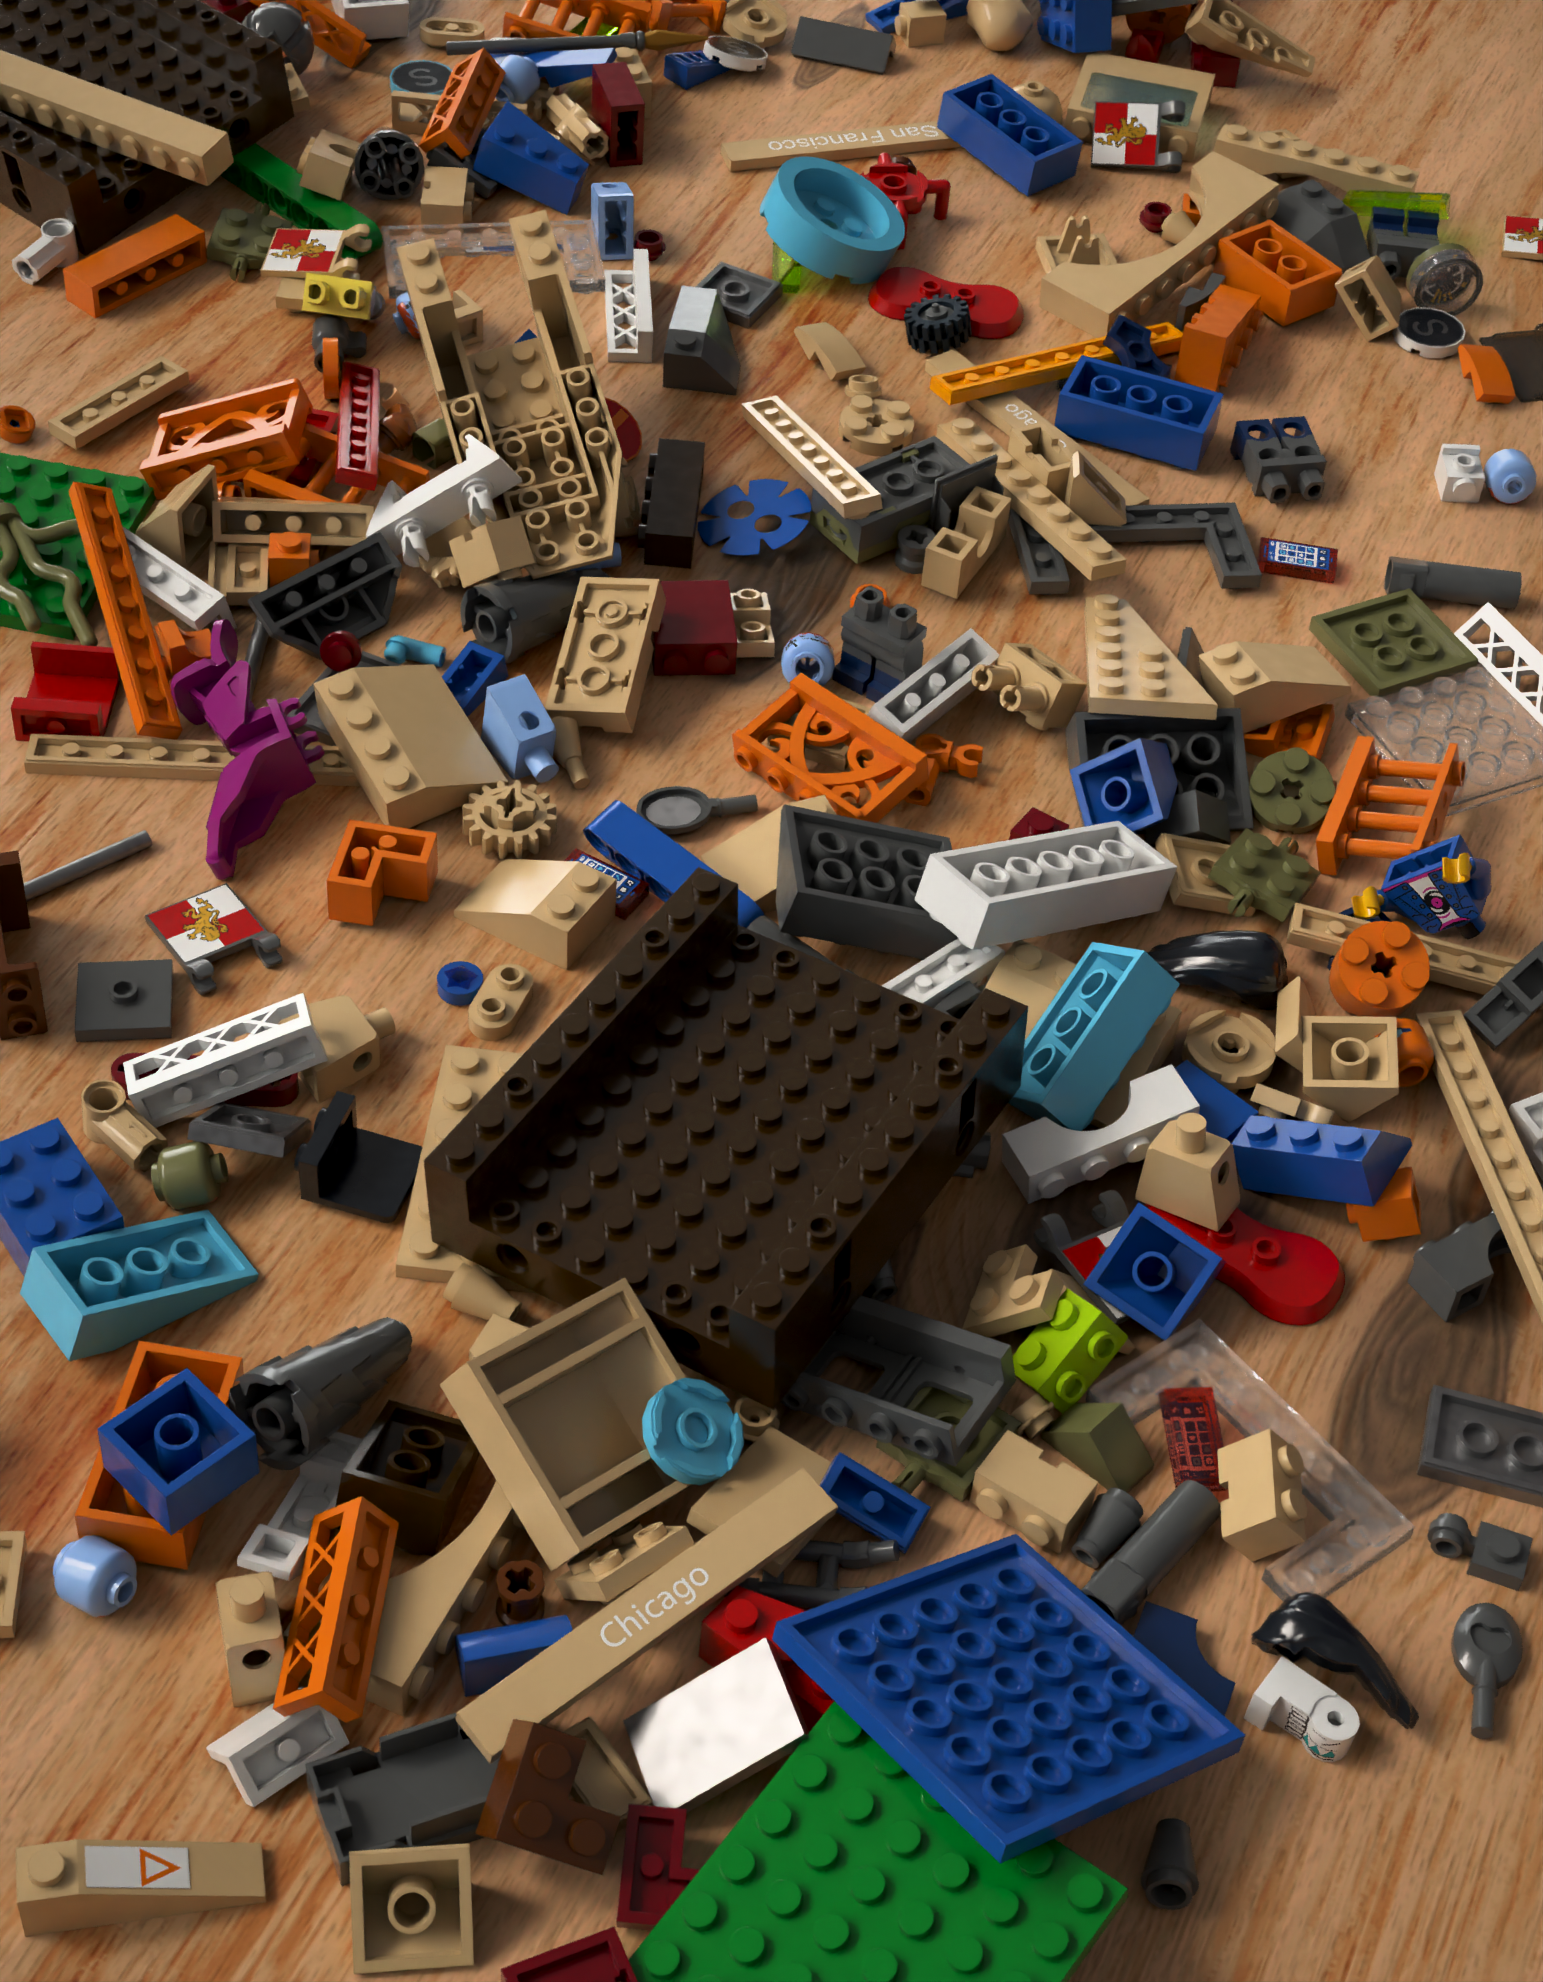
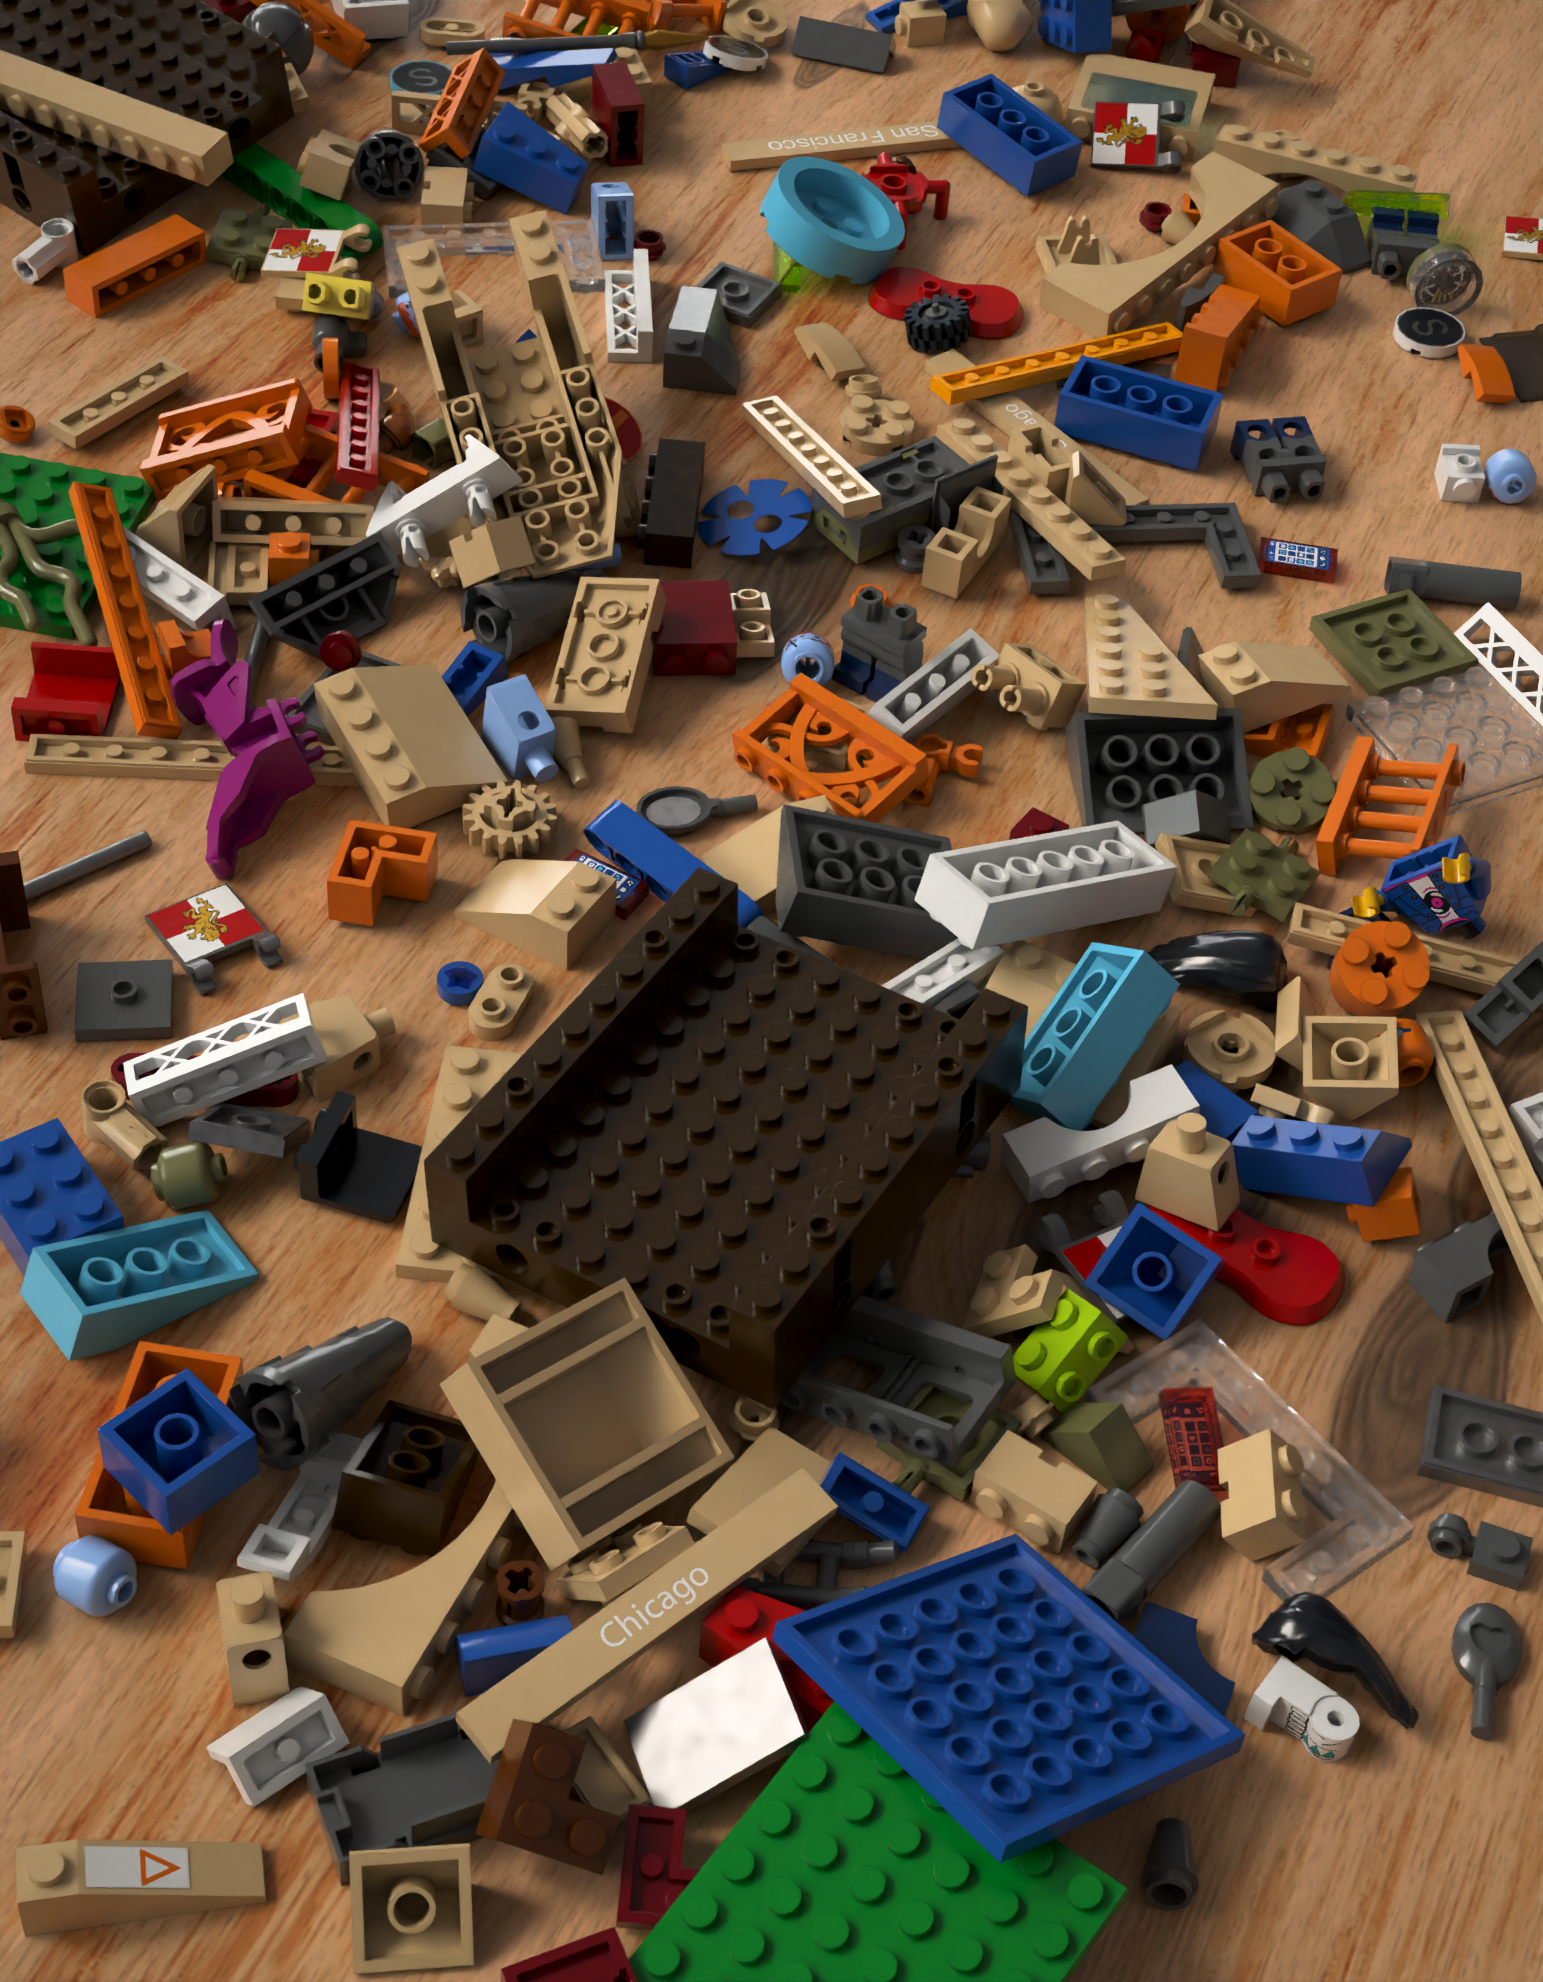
orange fence [273,1496,399,1723] -> none
medium azure arm [384,635,446,667] -> none
light blue head [495,55,540,104] -> none
medium azure tile [642,1378,744,1485] -> none
blue slope [1070,738,1178,833] -> none
dark blue tile [1103,314,1171,378] -> none
tan torso [1334,255,1401,341] -> none

